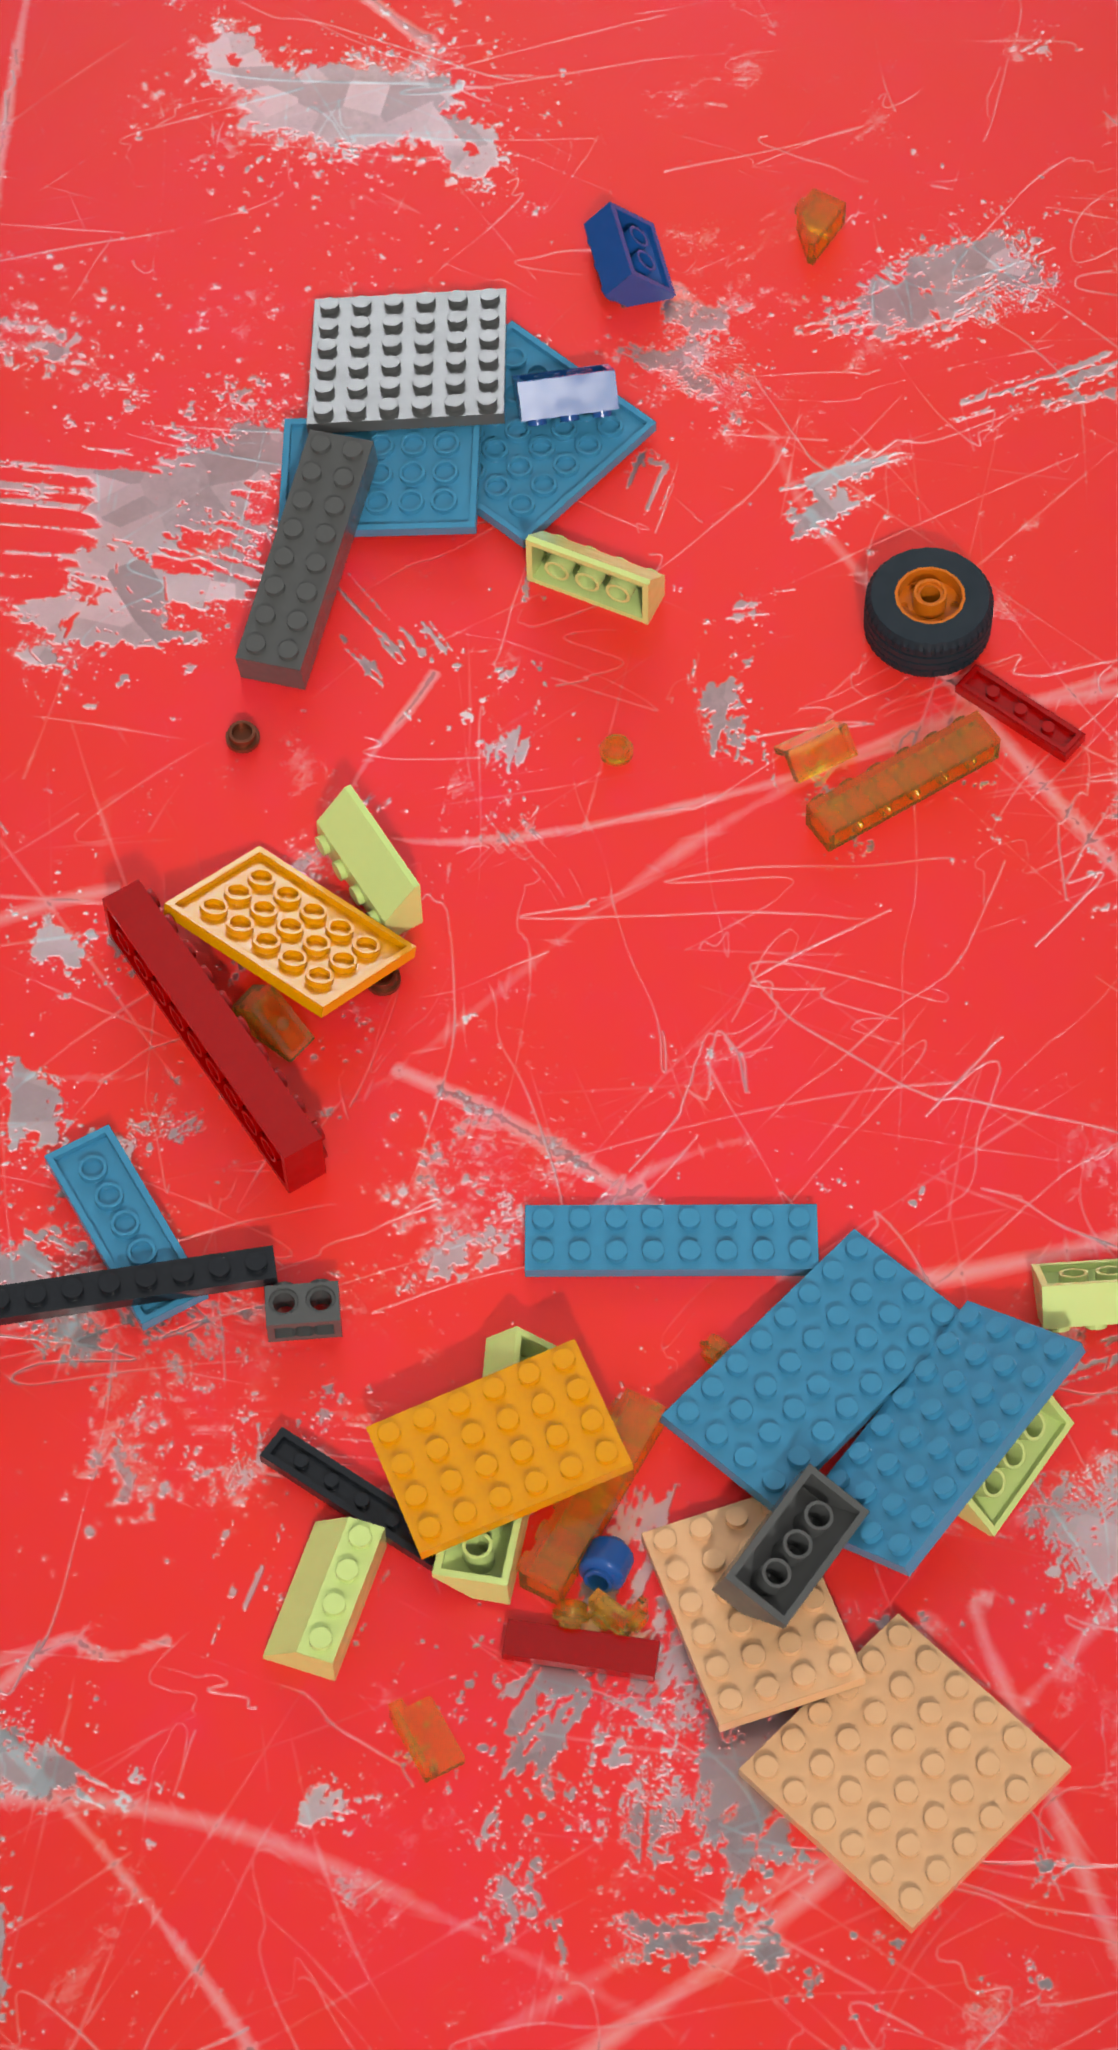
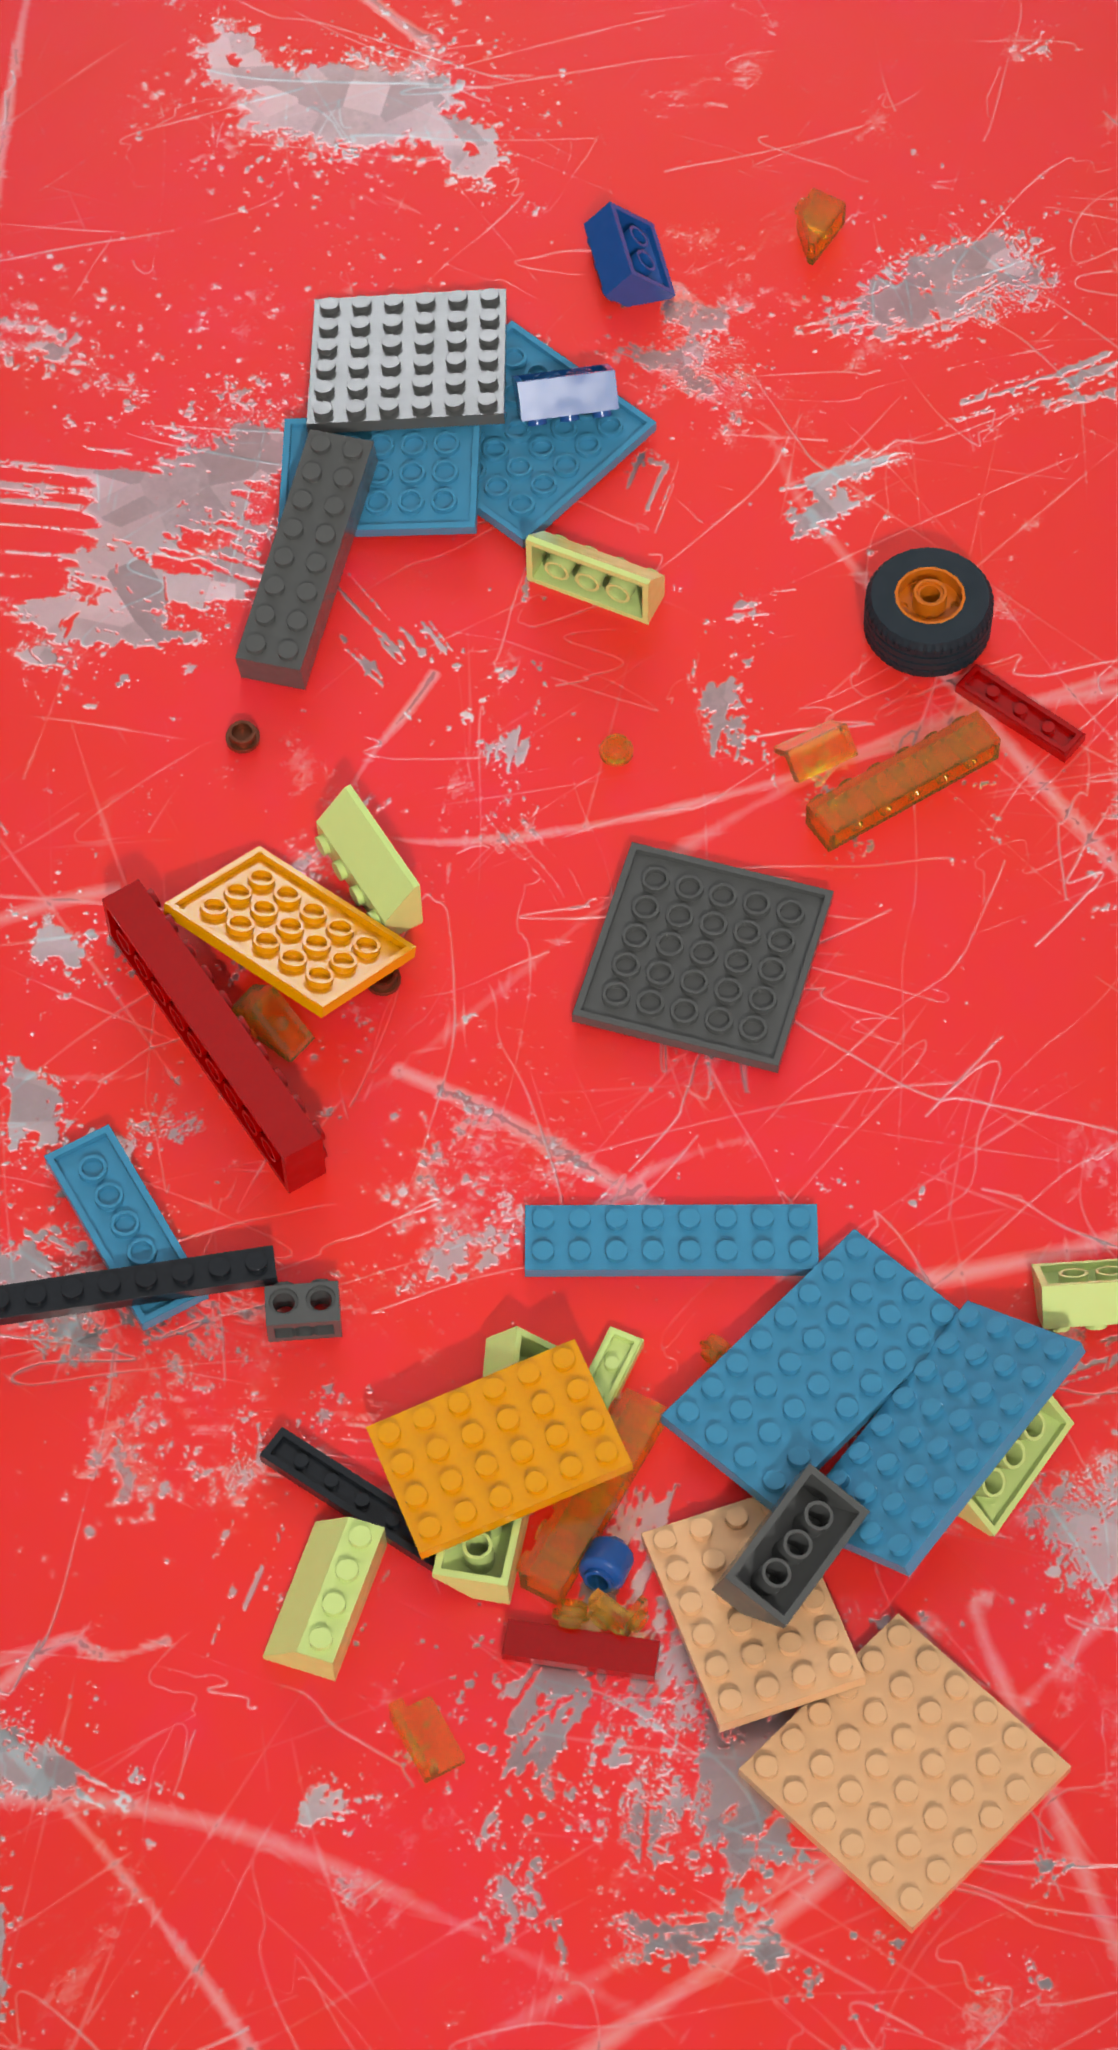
none -> dark grey plate [572,842,834,1073]
none -> yellowish green tile [589,1326,644,1414]

